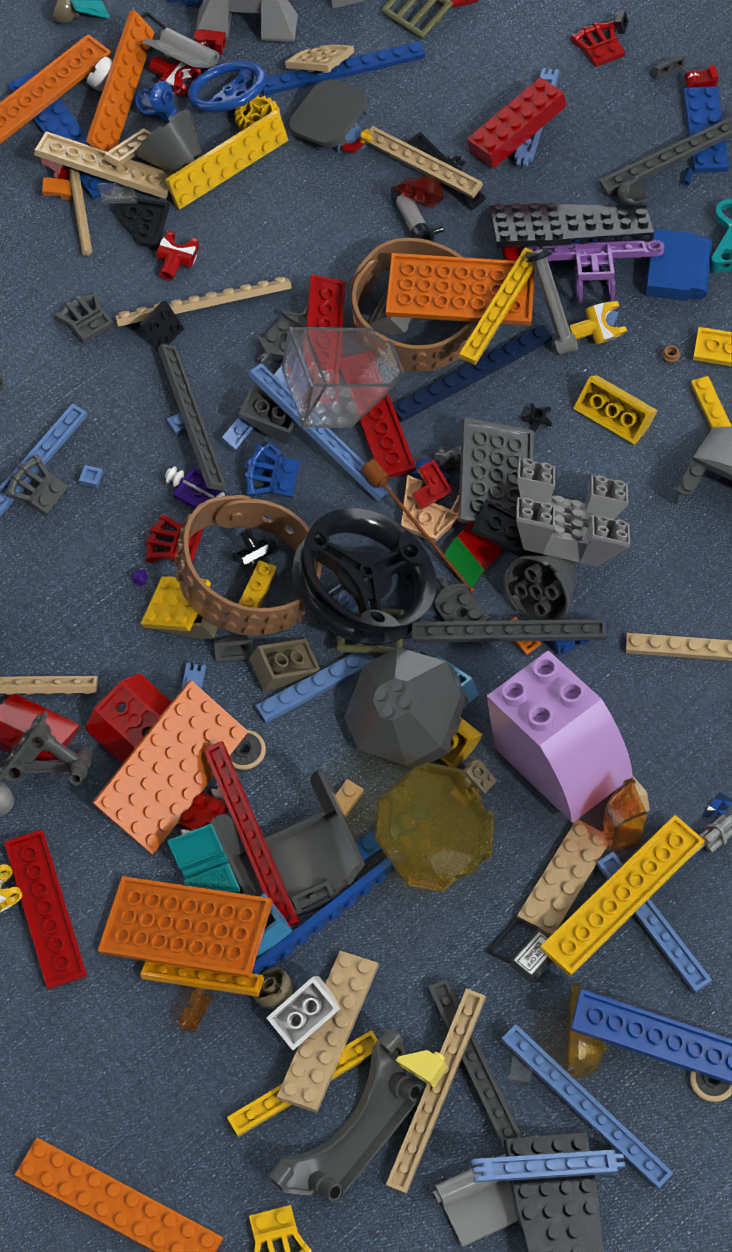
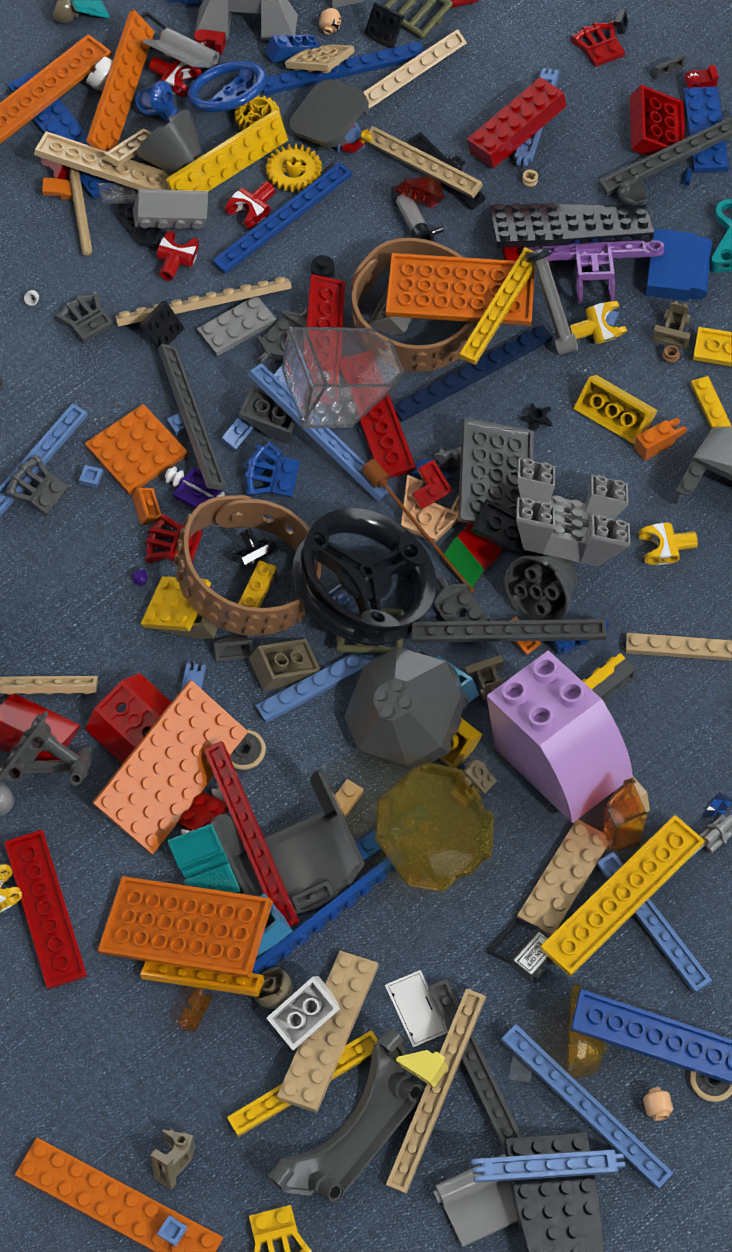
none -> white hinge [24,290,39,306]
none -> orange plate [85,404,188,495]
none -> orange slope [132,487,162,525]
none -> light grey slope [133,189,208,229]
none -> dark tan tile [150,1129,195,1190]
none -> medium blue plate [157,1215,188,1247]
none -> light grey plate [197,296,276,357]
none -> blue plate [213,162,352,274]
none -> red connector [225,182,276,229]
none -> blue slope [265,35,320,62]
none -> yellow gear [266,143,322,192]
none -> black piece [311,255,335,278]
none -> light nougat head [319,8,342,35]
none -> black plate [364,2,405,48]
none -> tan plate [364,29,467,109]
none -> white sticker [385,970,448,1047]
none -> dark tan tile [464,655,505,703]
none -> tan bush [522,170,538,187]
none -> dark grey piece [581,653,636,702]
none -> red slope [630,85,685,156]
none -> orange hinge [634,418,687,461]
none -> yellow connector [638,523,698,565]
none -> light nougat head [643,1087,673,1121]
none -> dark tan tile [652,301,691,349]

